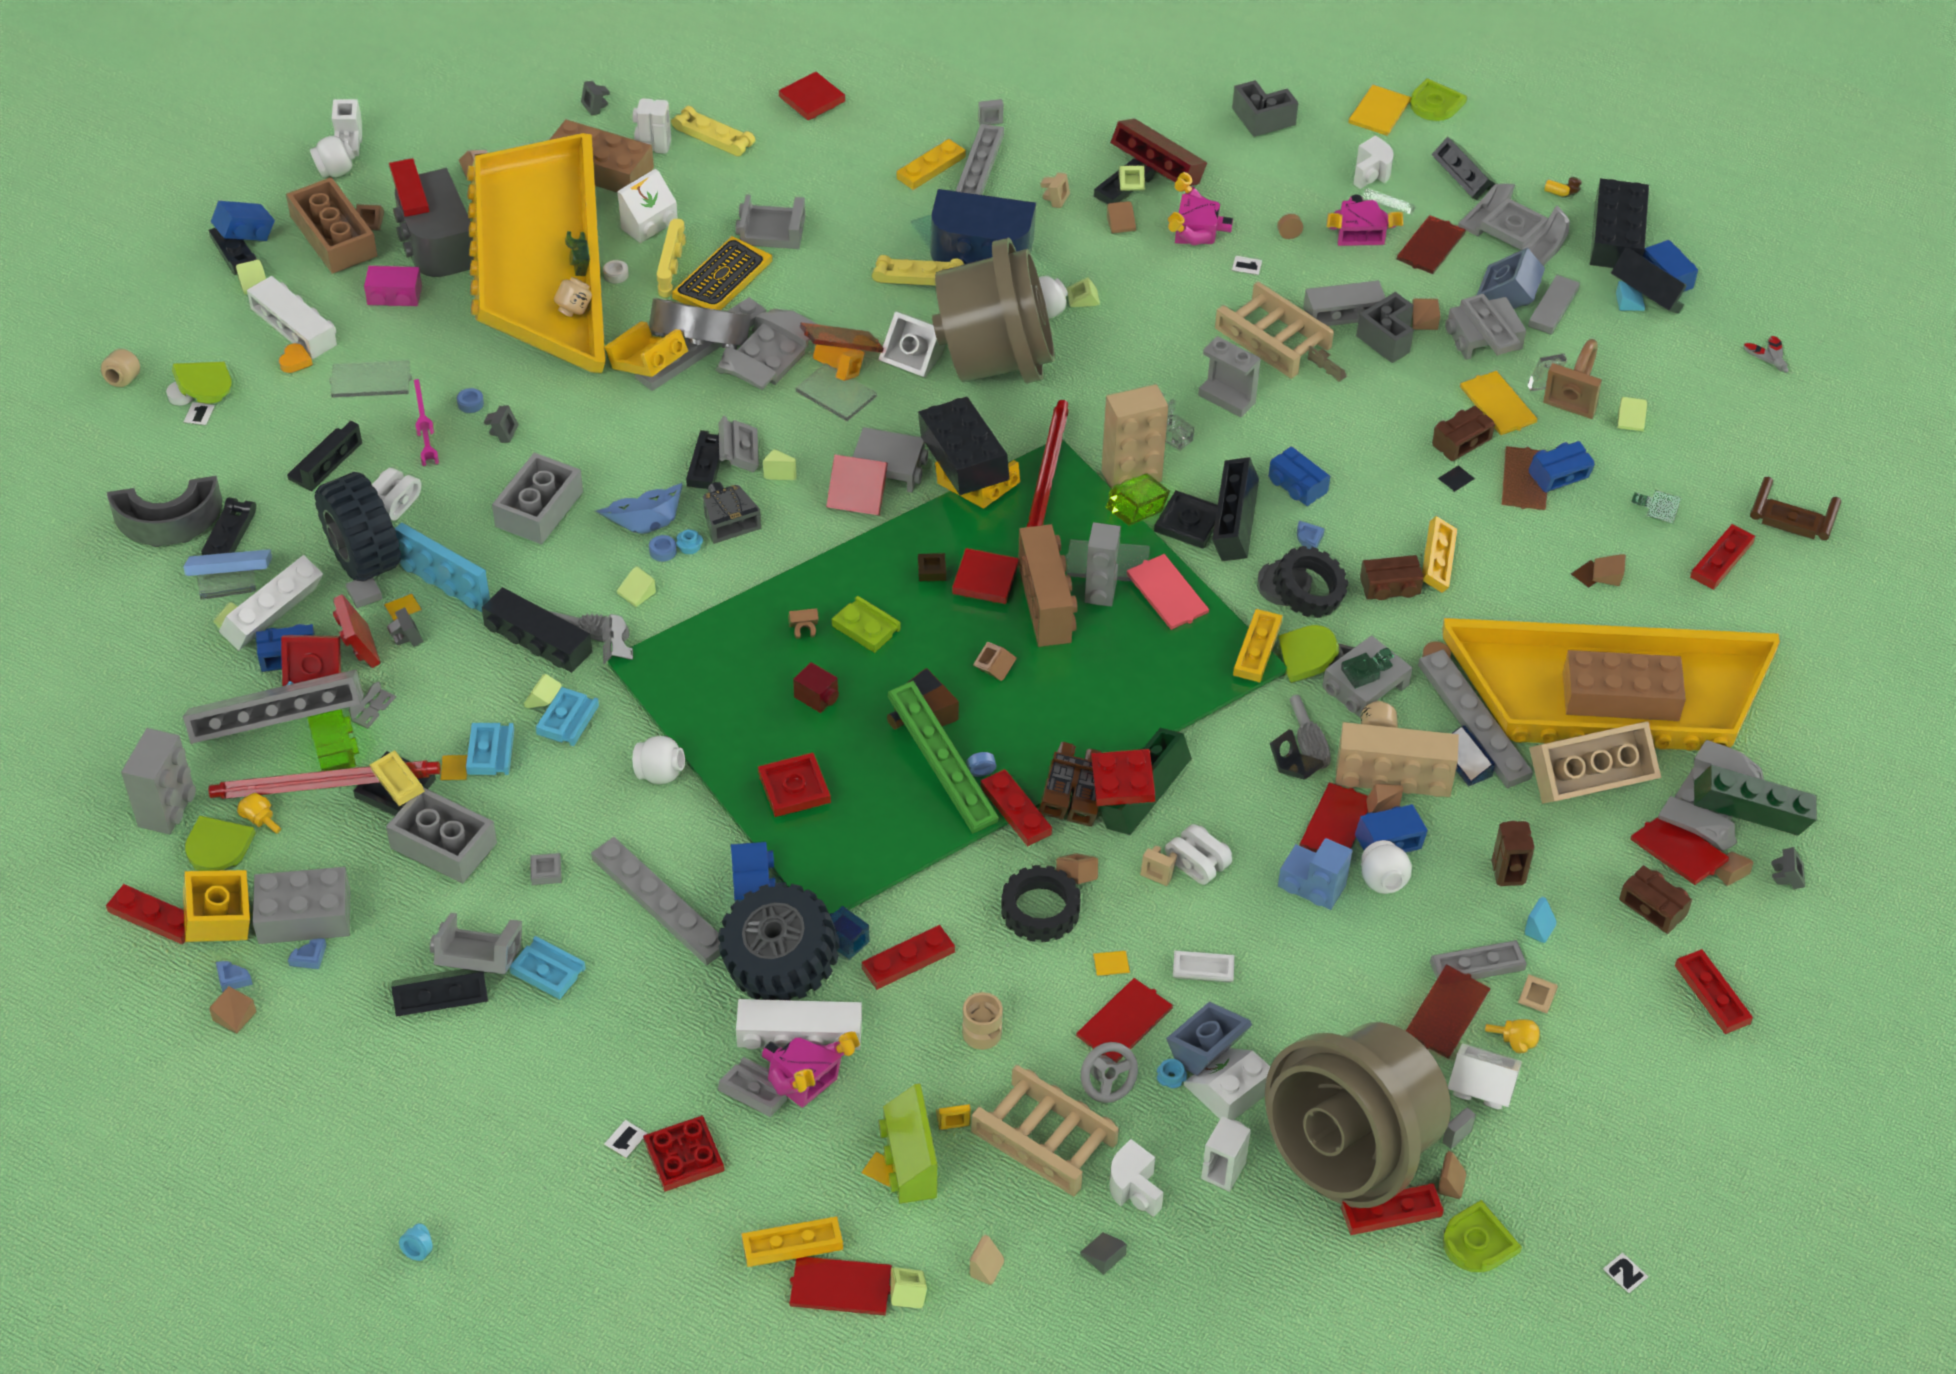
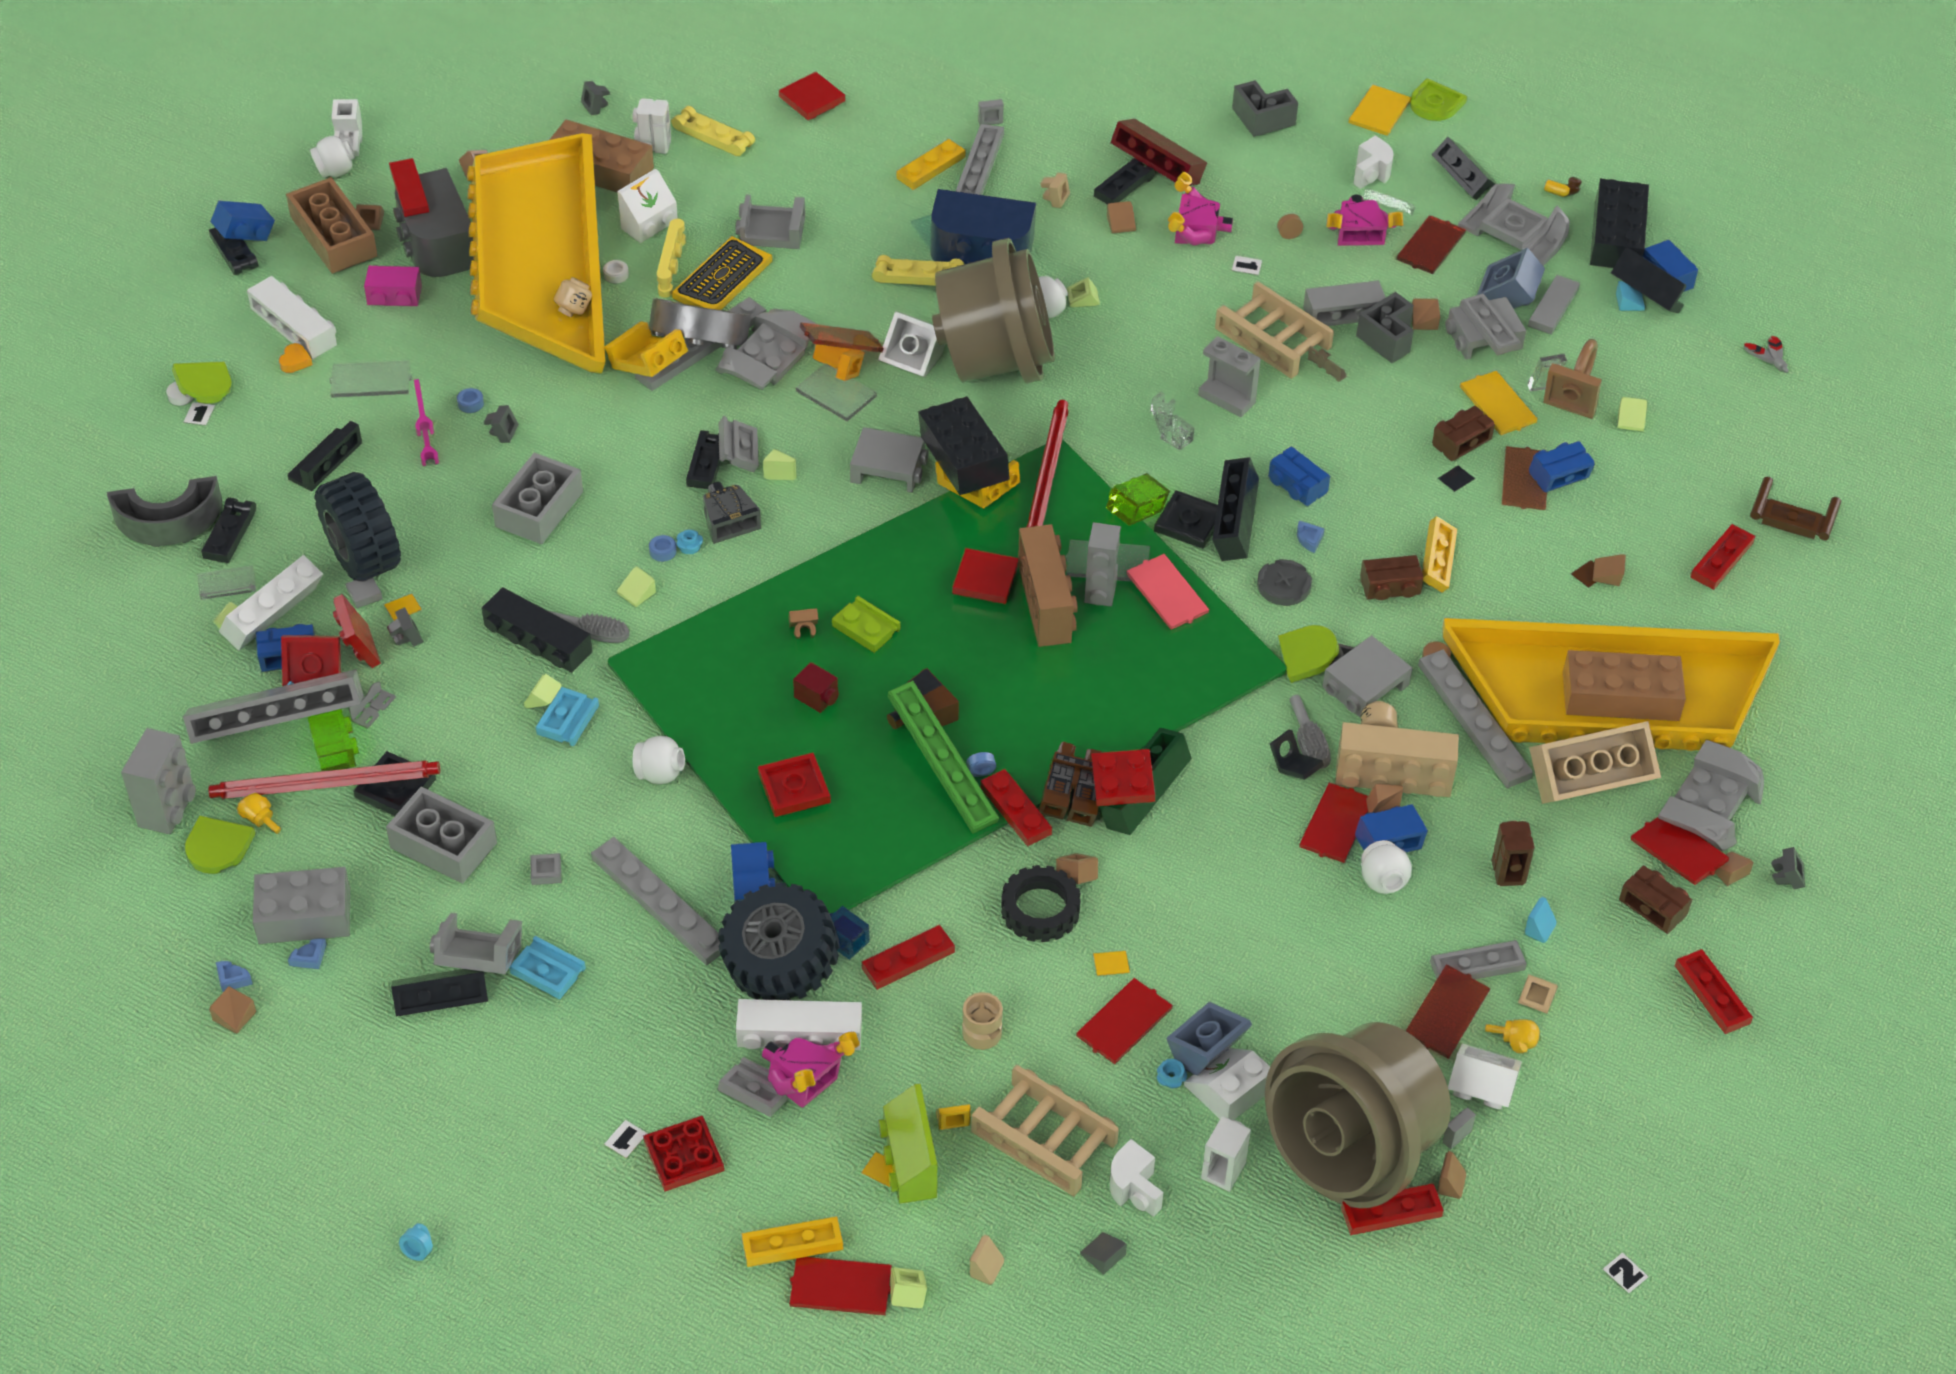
tan head [101,349,140,387] -> none
red plate [106,884,185,945] -> none
light blue tile [183,549,272,576] -> none
yellow brick [183,870,250,942] -> none
yellowish green slope [236,260,266,295] -> none
light yellow tile [370,750,425,806] -> none
white brick [372,468,421,521] -> none
medium azure plate [395,523,490,612] -> none
yellow sticker [440,755,468,780] -> none
medium azure plate [466,723,514,775] -> none
clear green plate [565,231,590,276] -> none
medium blue piece [594,483,682,534] -> none
light grey piece [602,614,633,664] -> none
tile [826,454,888,516] -> none
dark brown plate [918,553,946,581] -> none
medium nougat slope [973,642,1016,681] -> none
light grey piece [1081,1042,1138,1103] -> none
tan brick [1101,384,1168,492] -> none
yellowish green slope [1119,166,1145,191] -> none
tan tile [1140,846,1177,886] -> none
white brick [1165,824,1232,885] -> none
white tile [1173,950,1235,982] -> none
yellow plate [1233,609,1283,682] -> none
black tyre [1273,546,1348,618] -> none
medium blue brick [1278,838,1352,910] -> none
clear green plate [1341,648,1394,689] -> none
lime tile [1443,1200,1522,1272] -> none
flat silver slope [1451,725,1495,787] -> none
clear green plate [1631,490,1682,524] -> none
dark green brick [1694,765,1817,836] -> none

